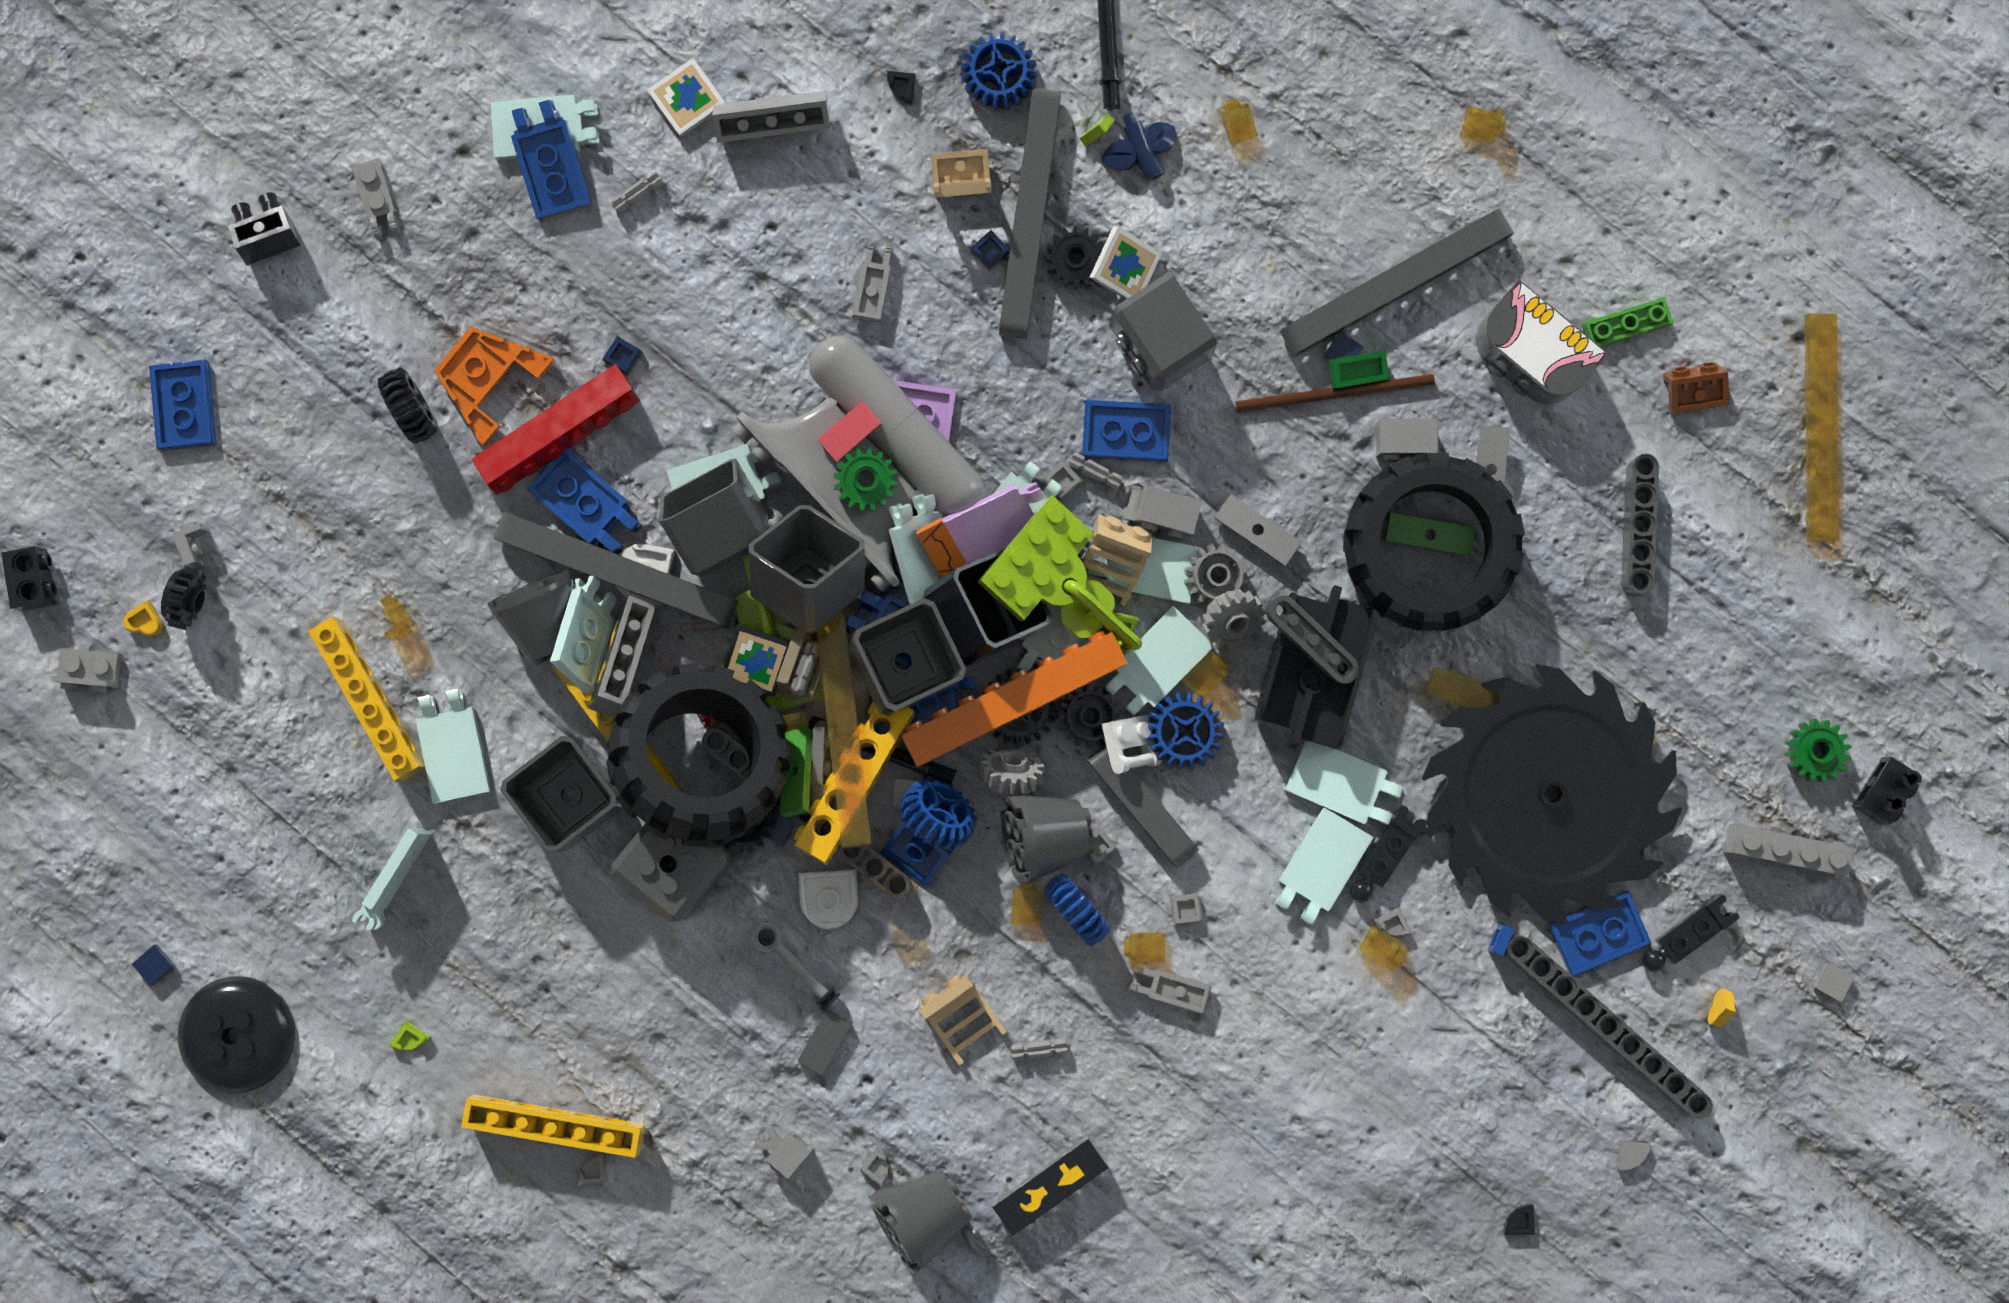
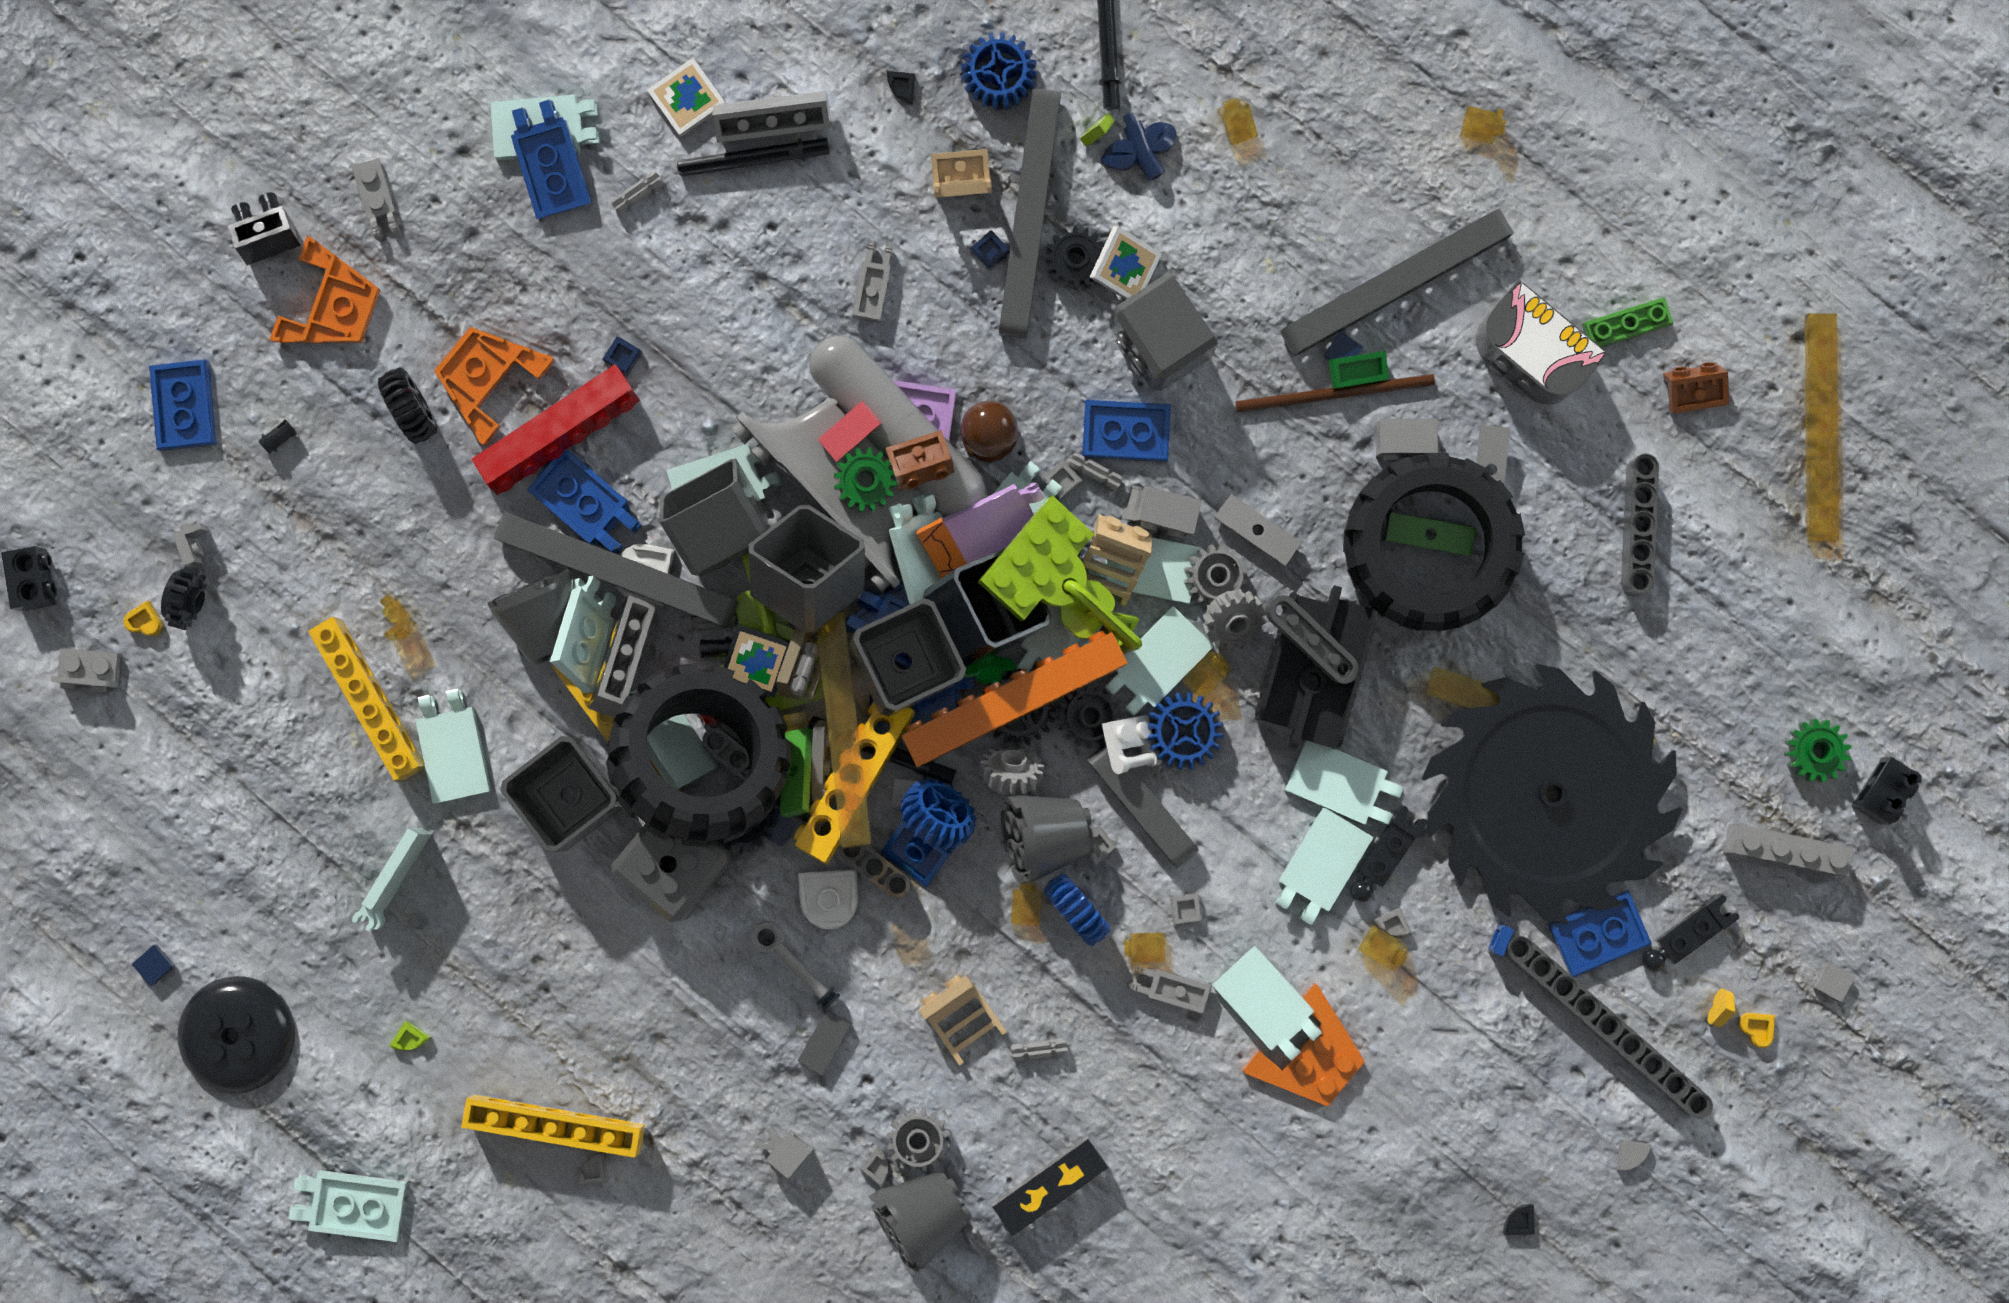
none -> black pin [258,419,297,454]
none -> orange wing [269,236,381,343]
none -> light aqua tile [289,1170,407,1242]
none -> light aqua tile [628,688,718,790]
none -> black axle [677,138,830,177]
none -> black pin [699,636,732,658]
none -> dark orange bracket [886,430,955,490]
none -> light grey gear [887,1107,950,1173]
none -> reddish brown tile [960,400,1018,463]
none -> green plate [963,654,1015,685]
none -> light aqua tile [1212,945,1322,1061]
none -> orange wing [1242,983,1365,1106]
none -> yellow tile [1738,1013,1775,1048]

